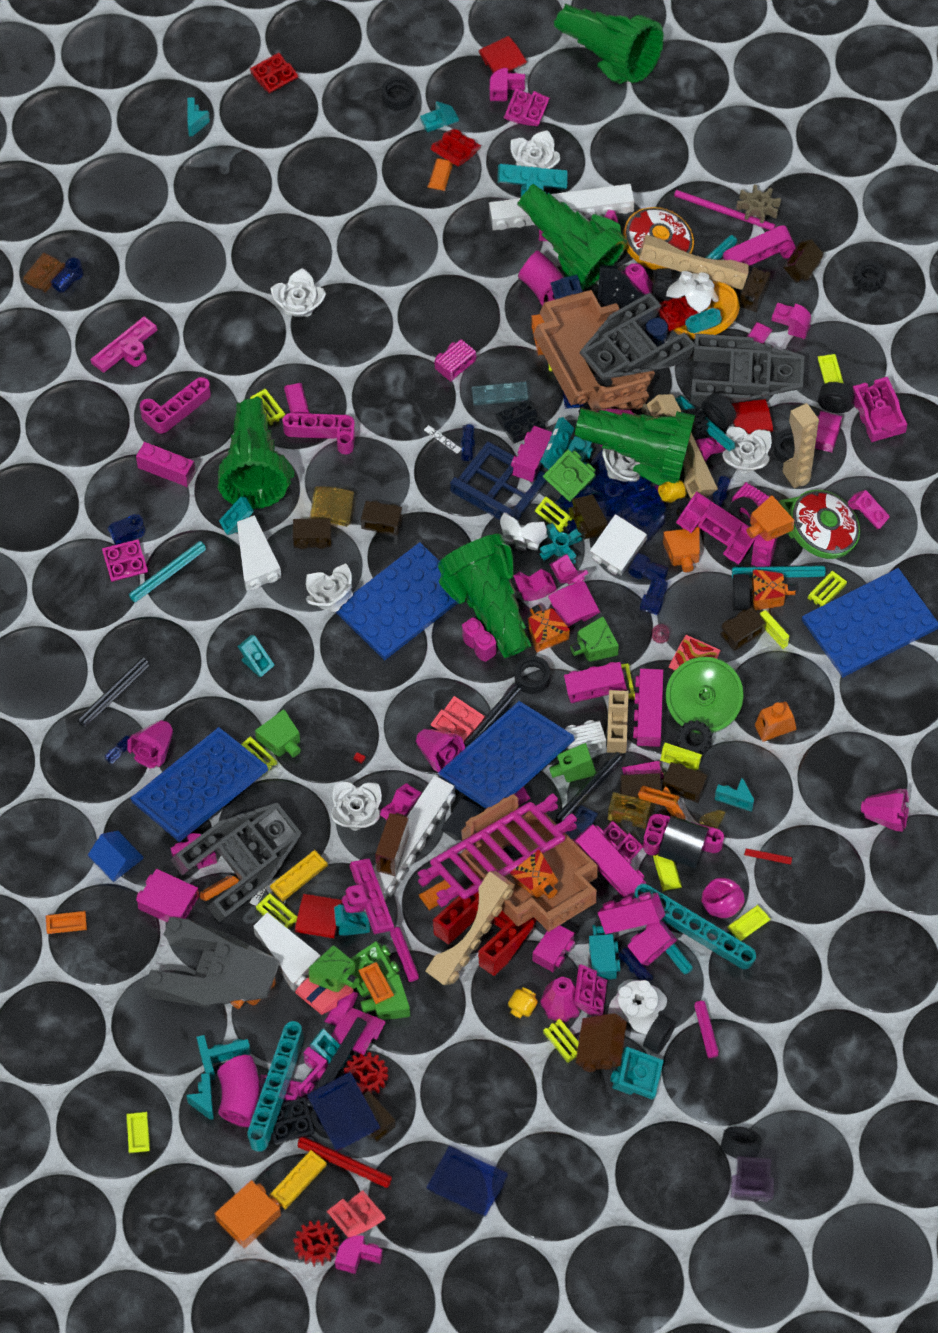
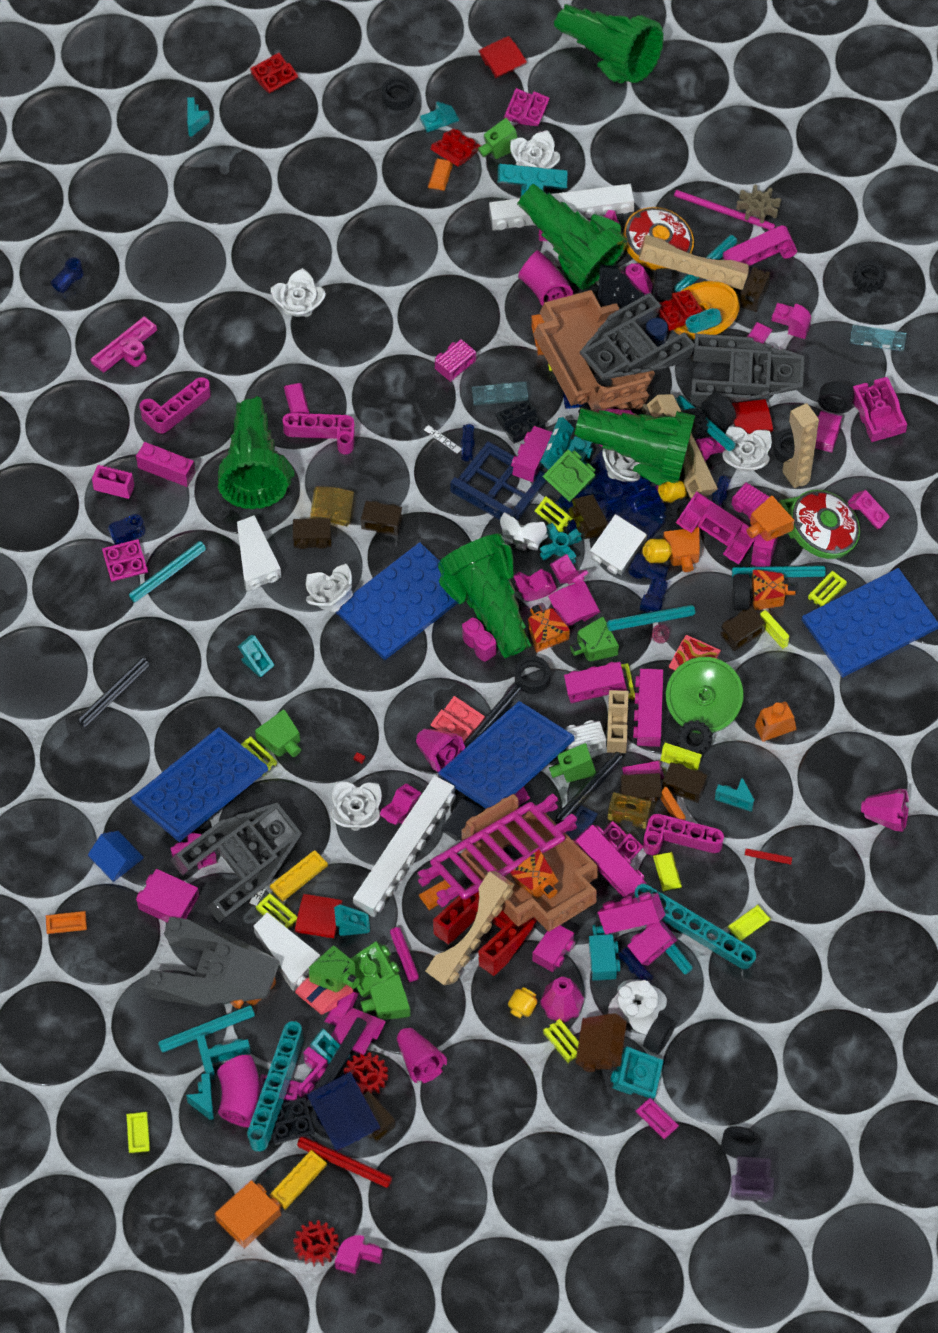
clear orange plate [23,253,66,293] -> none
clear blue piece [104,735,130,764] -> none
dark pink cone [127,720,173,769] -> none
orange tile [200,875,239,901] -> none
teal slope [219,497,254,535] -> none
neon yellow tile [250,389,285,426] -> none
coral slope [327,1190,386,1237] -> none
dark pink plate [342,858,394,934] -> none
orange tile [358,962,394,1004] -> none
reddish brown brick [375,813,409,877] -> none
clear blue piece [426,1146,508,1217] -> none
dark pink brick [490,68,525,101] -> none
dark blue brick [550,275,582,300] -> none
dark pink slope [574,964,607,1017] -> none
orange tile [638,786,680,808] -> none
black slope [658,816,709,868] -> none
white brick [666,271,719,313] -> none
dark pink axle [694,1000,719,1058] -> none
clear yellow tile [699,810,725,829] -> none
dark pink piece [702,878,745,918] -> none
black tyre [728,497,758,527] -> none
dark brown brick [783,239,824,282] -> none
neon yellow tile [817,354,844,384] -> none
none -> dark pink brick [92,464,134,499]
none -> teal axle [158,1006,255,1052]
none -> dark pink cone [397,1028,447,1083]
none -> bright green torso [478,118,518,159]
none -> teal axle [606,605,695,631]
none -> dark pink tile [635,1098,679,1139]
none -> yellow head [642,539,672,563]
none -> clear light blue plate [850,325,907,351]

